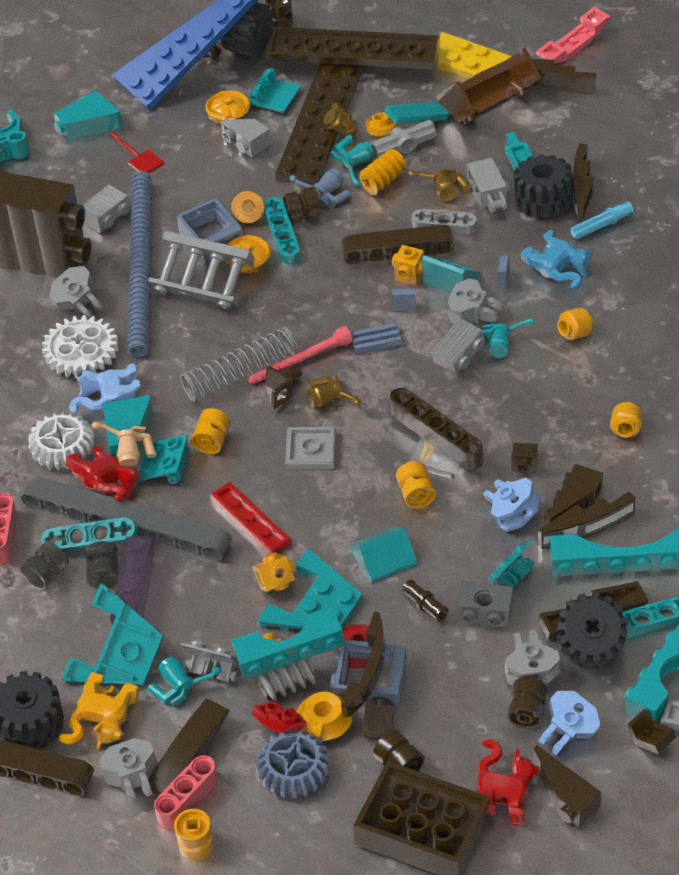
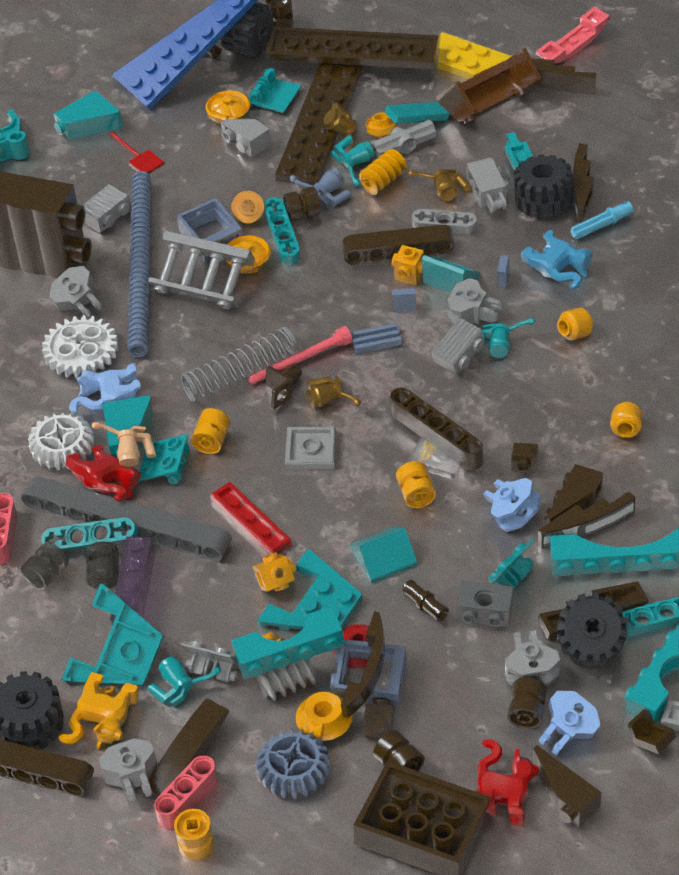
red slope [252,701,307,733] -> none

